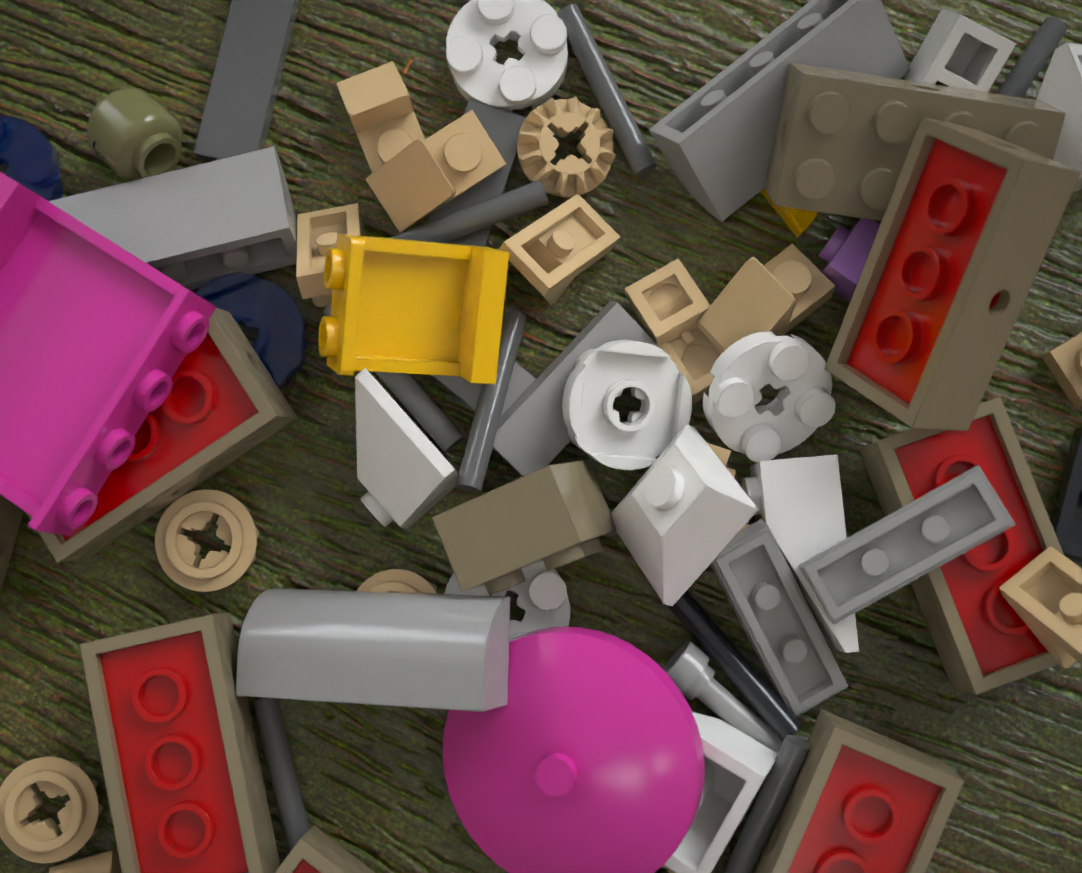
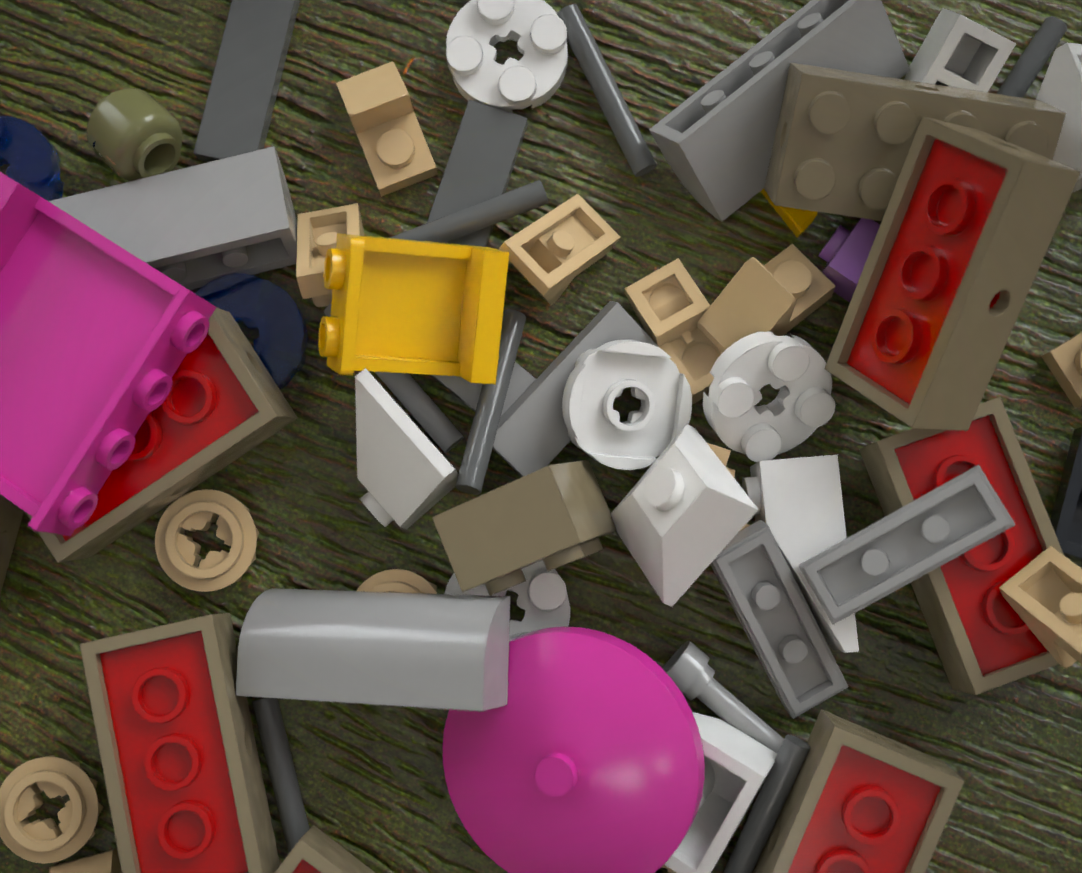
tan slope [365,110,506,233] -> none
tan gear [517,97,616,197] -> none
black bar [657,591,802,742] -> none

